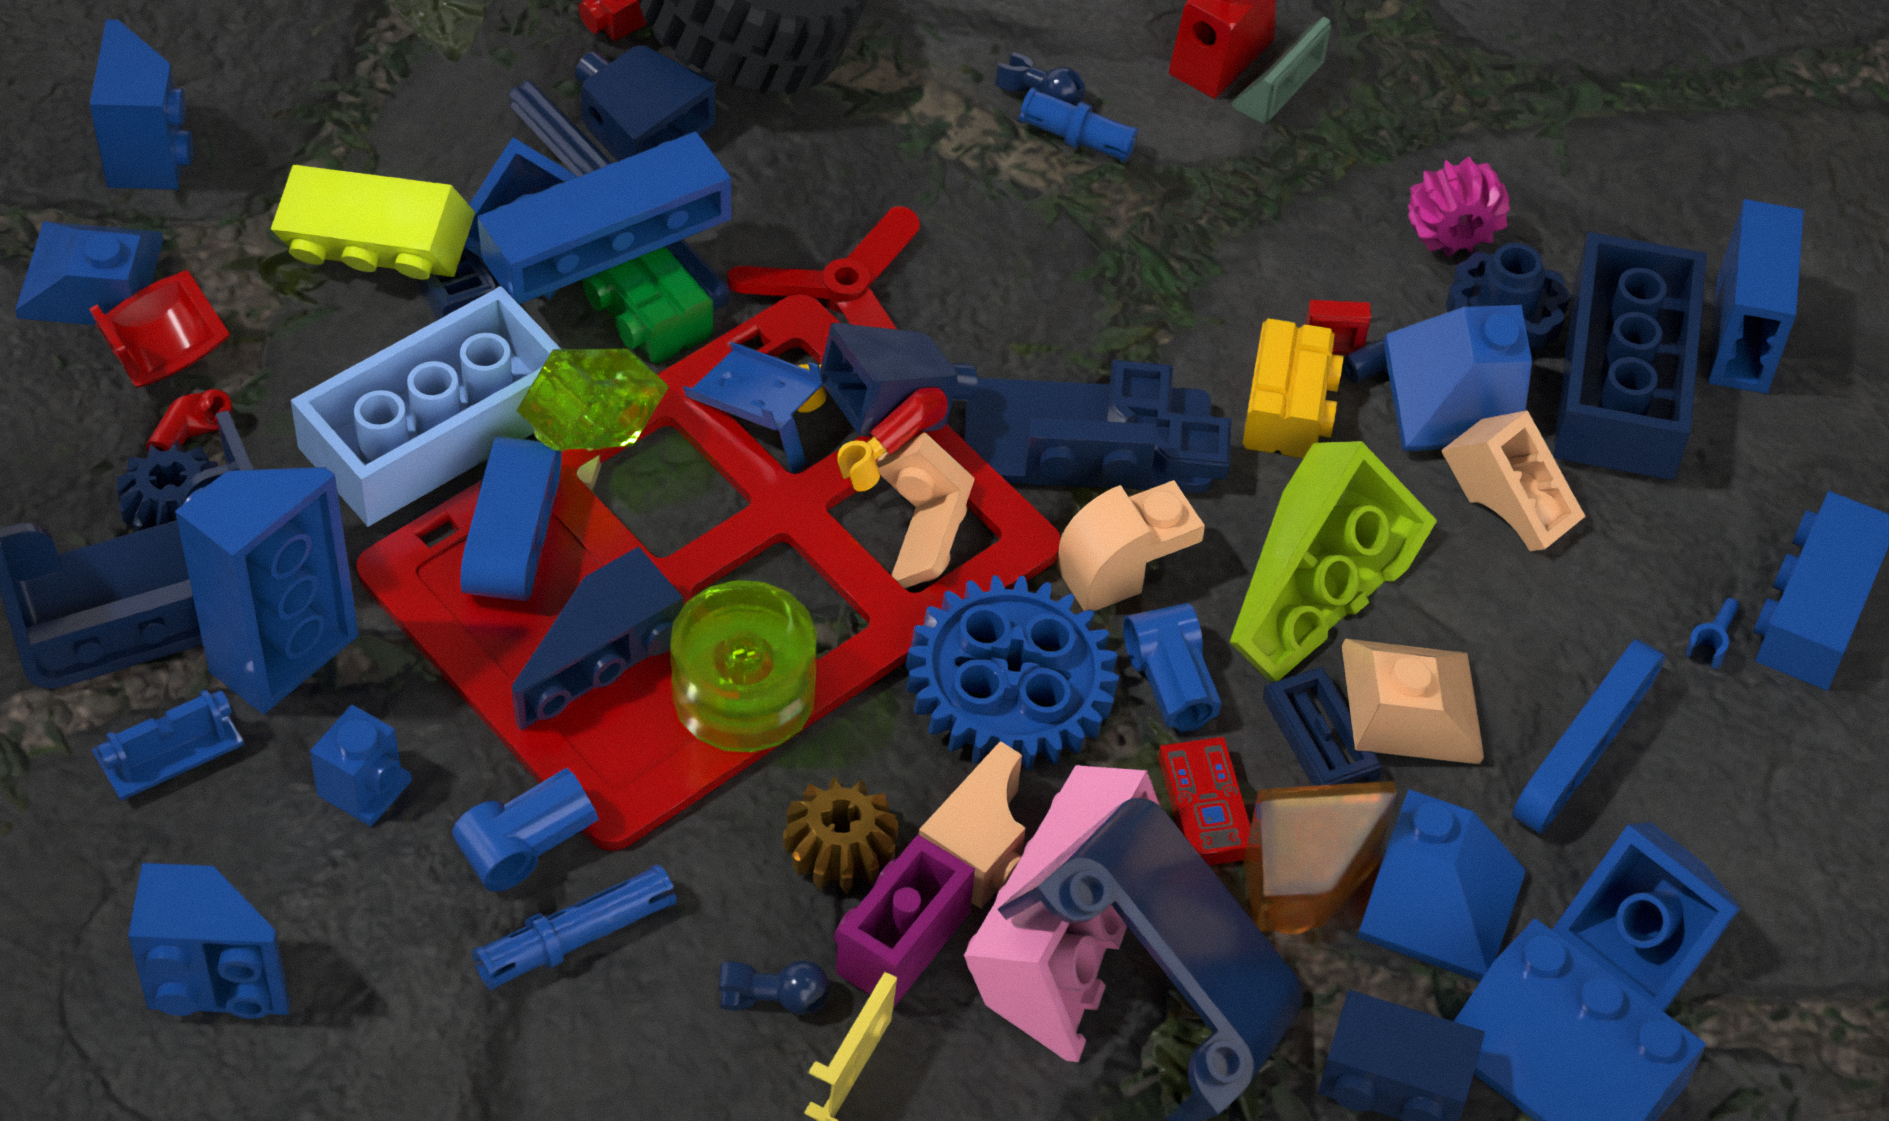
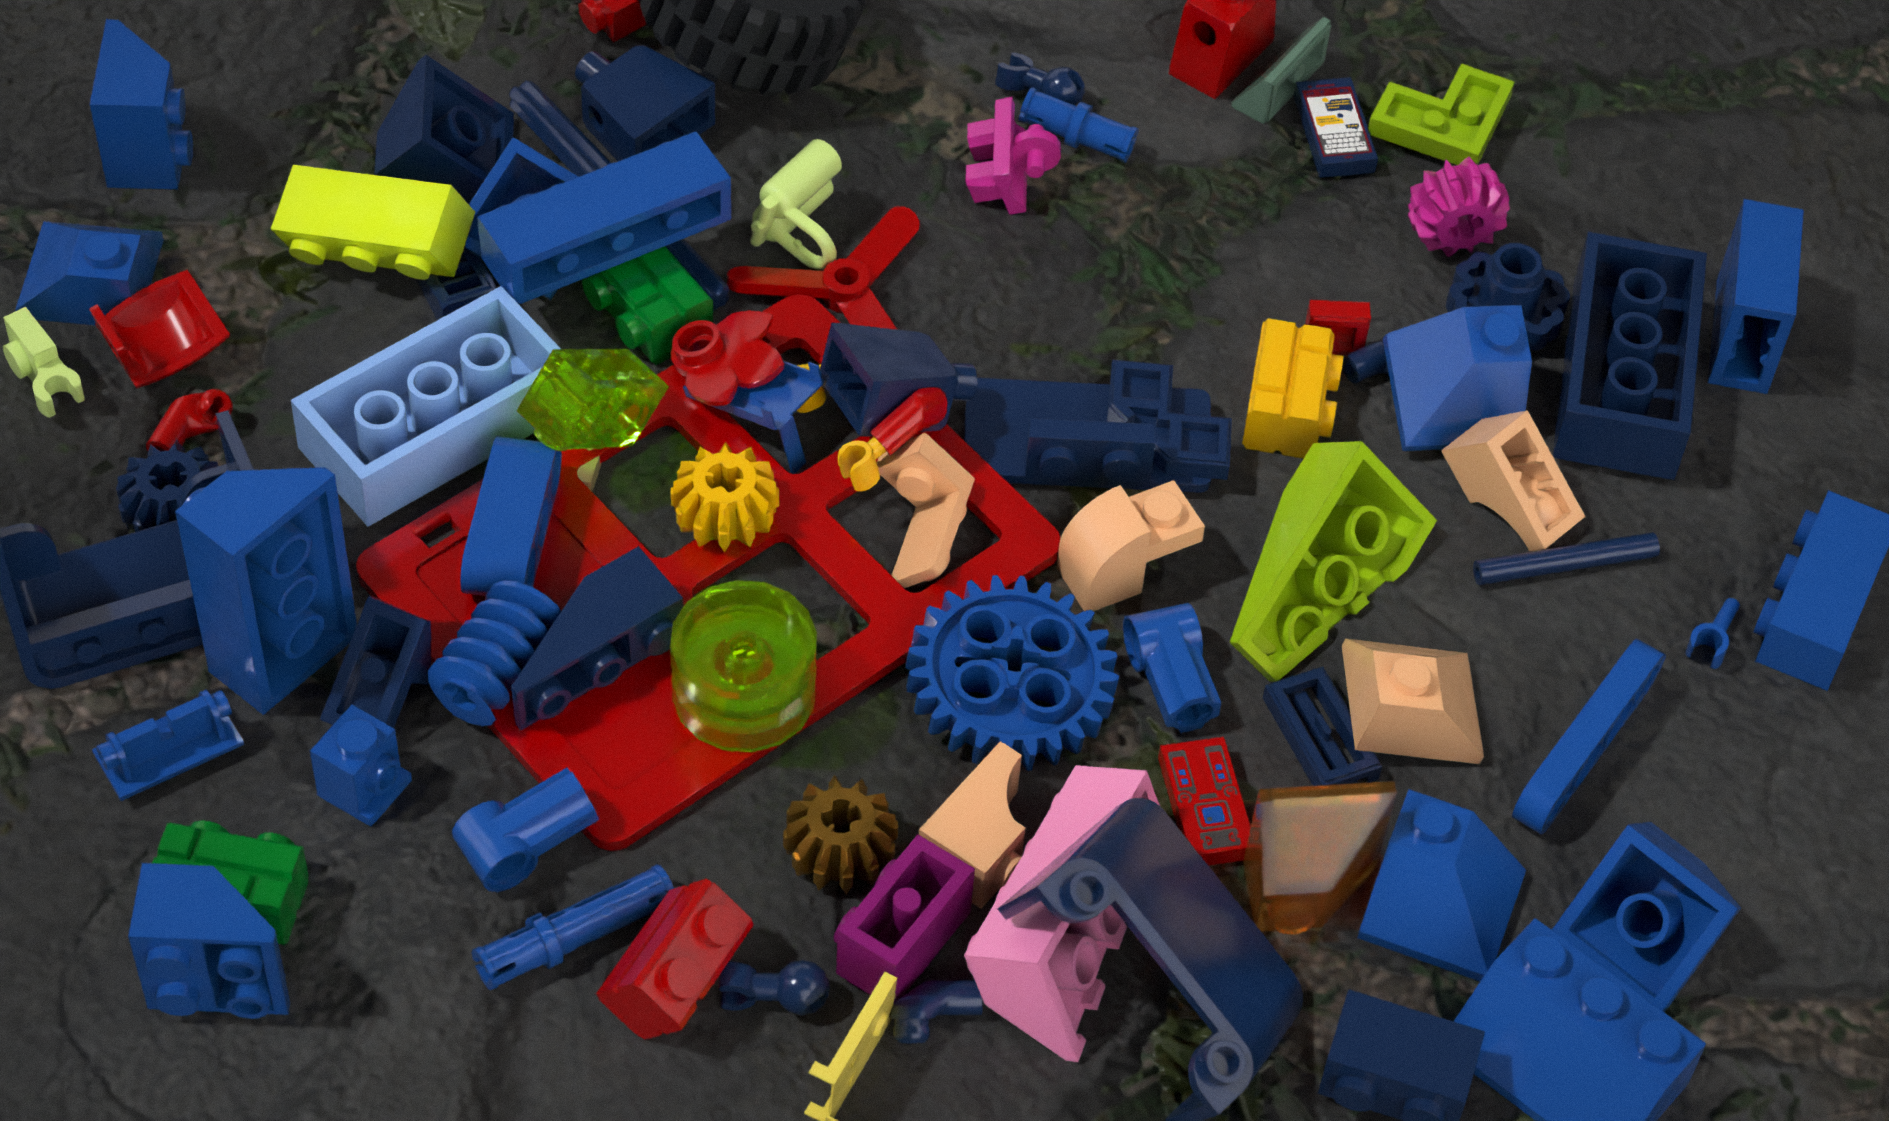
none -> yellowish green plate [3,307,85,418]
none -> green brick [152,820,309,945]
none -> dark blue slope [320,596,431,728]
none -> dark blue slope [374,55,514,203]
none -> blue piece [428,580,561,726]
none -> red brick [596,878,754,1040]
none -> red plate [671,310,785,407]
none -> yellow gear [671,441,779,553]
none -> yellowish green piece [750,139,842,270]
none -> dark blue arm [889,980,983,1043]
none -> dark pink hips [965,97,1061,215]
none -> tile [1294,77,1378,178]
none -> lime plate [1368,63,1515,165]
none -> dark blue piece [1473,532,1660,585]

